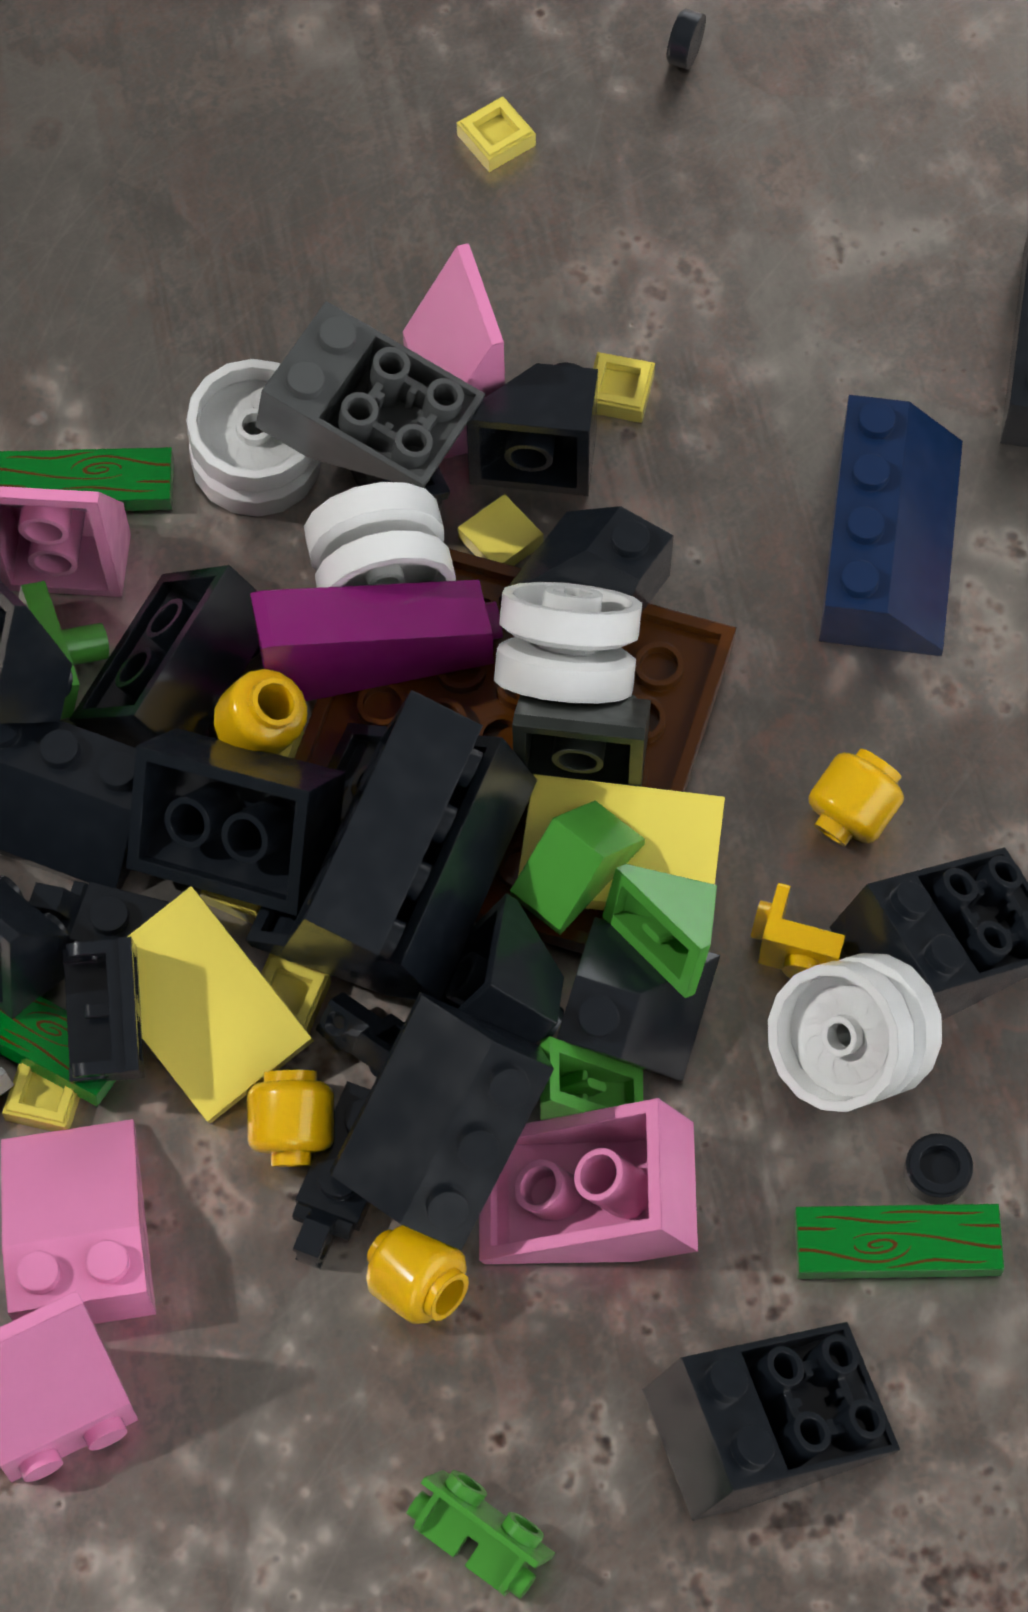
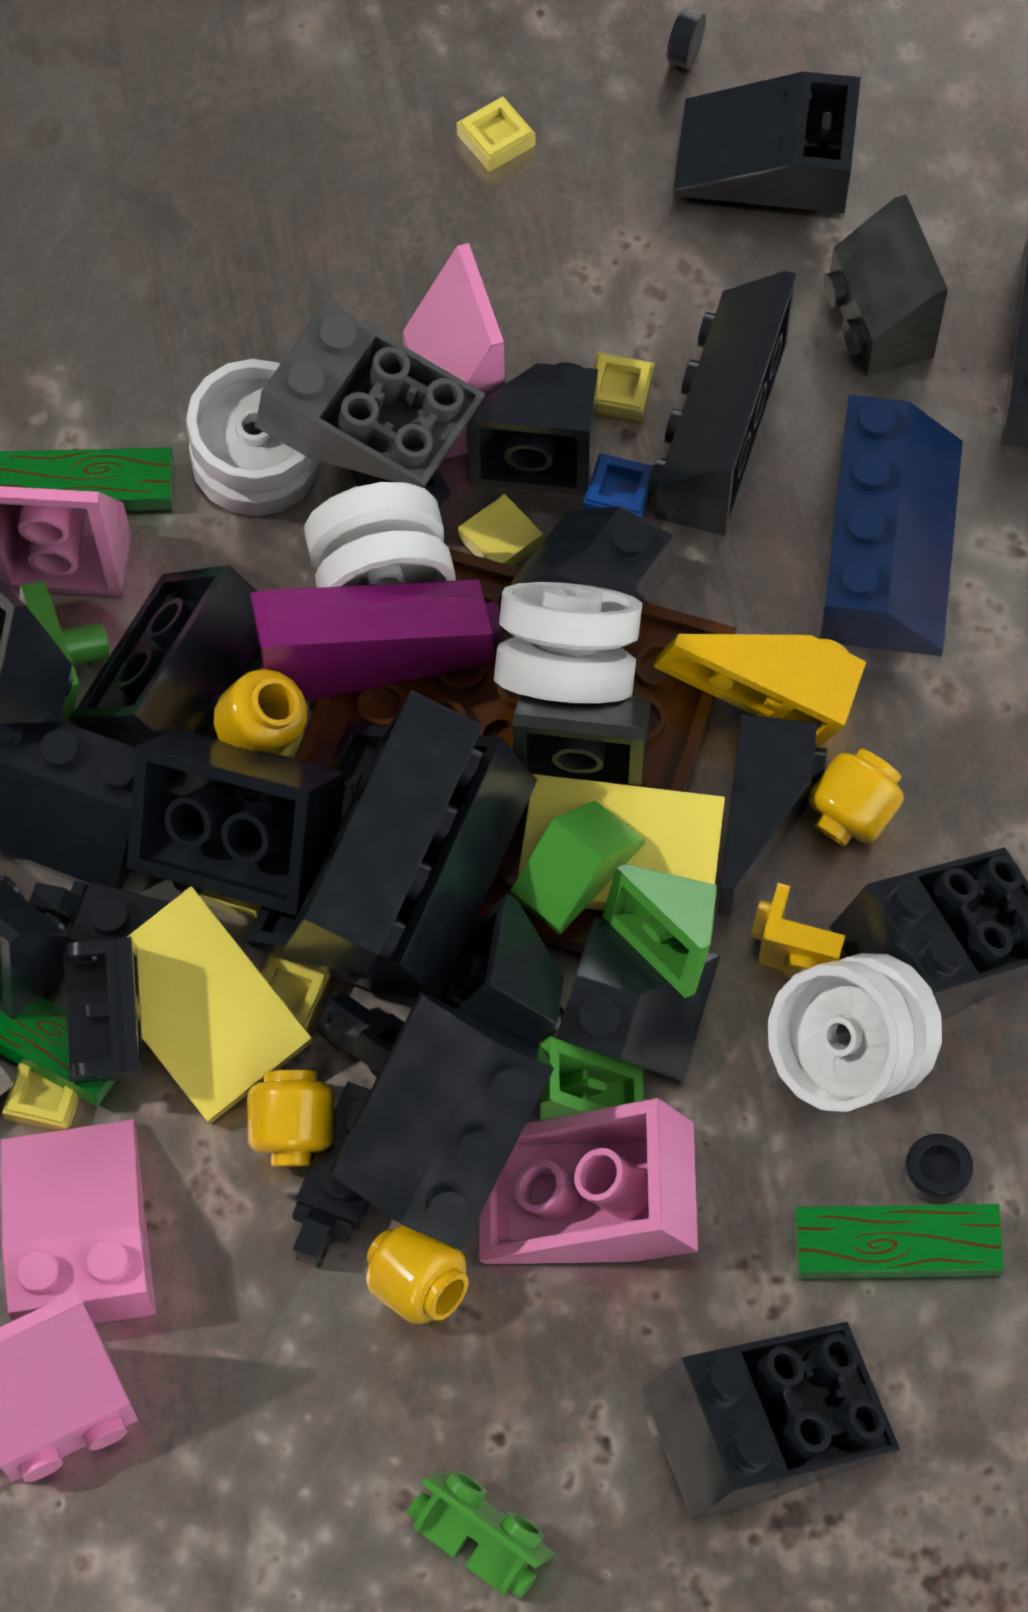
none -> blue tile [583,453,653,519]
none -> black slope [648,271,796,536]
none -> yellow slope [653,634,866,747]
none -> black slope [673,71,861,213]
none -> black slope [718,714,827,915]
none -> pearl dark grey slope [823,194,948,375]

